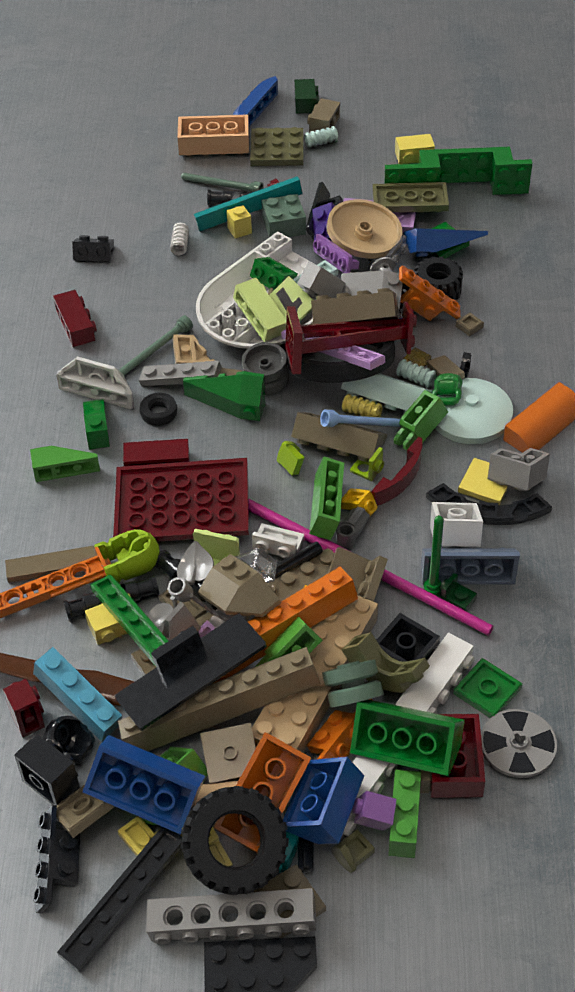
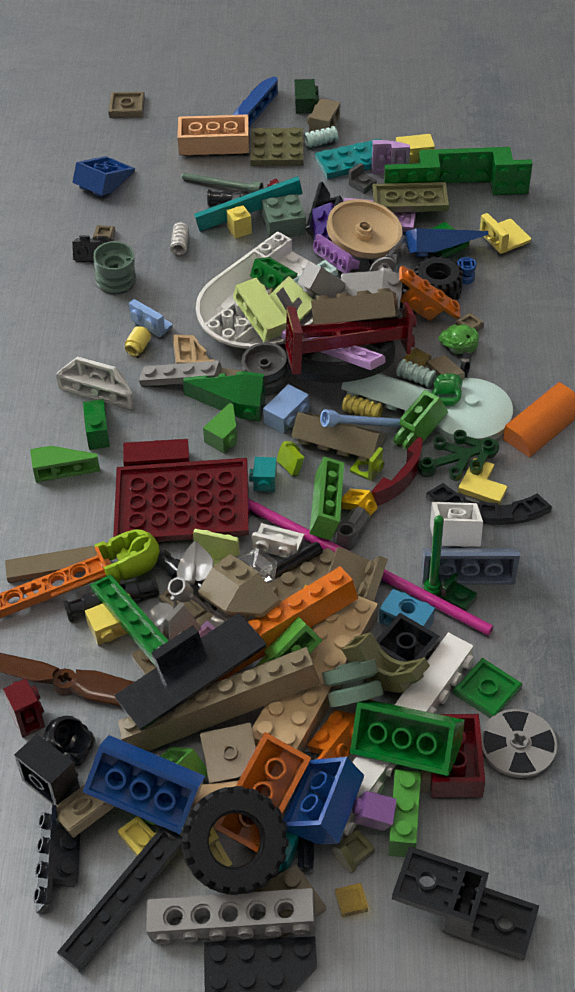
medium azure brick [33,647,122,742] -> none
dark red brick [53,290,97,347] -> none
sand green piece [119,315,193,376] -> none
black tyre [140,392,177,426] -> none
light grey brick [488,448,550,491] -> none
none -> blue slope [72,156,135,196]
none -> dark tan tile [93,225,116,239]
none -> sand green wheel [93,241,136,293]
none -> dark tan tile [108,92,145,117]
none -> light yellow brick [124,327,151,356]
none -> light blue bracket [129,299,172,337]
none -> bright green slope [203,403,237,453]
none -> teal brick [249,457,277,492]
none -> light blue brick [263,384,310,434]
none -> teal plate [315,138,381,179]
none -> clear yellow tile [335,883,368,918]
none -> dark grey bracket [349,163,377,194]
none -> lavender slope [372,140,410,174]
none -> dark azure brick [379,589,435,629]
none -> black bracket [392,846,539,960]
none -> dark green plant [419,430,499,481]
none -> bright green hair [438,324,479,354]
none -> blue wheel [457,257,477,285]
none -> light yellow bracket [480,213,531,254]

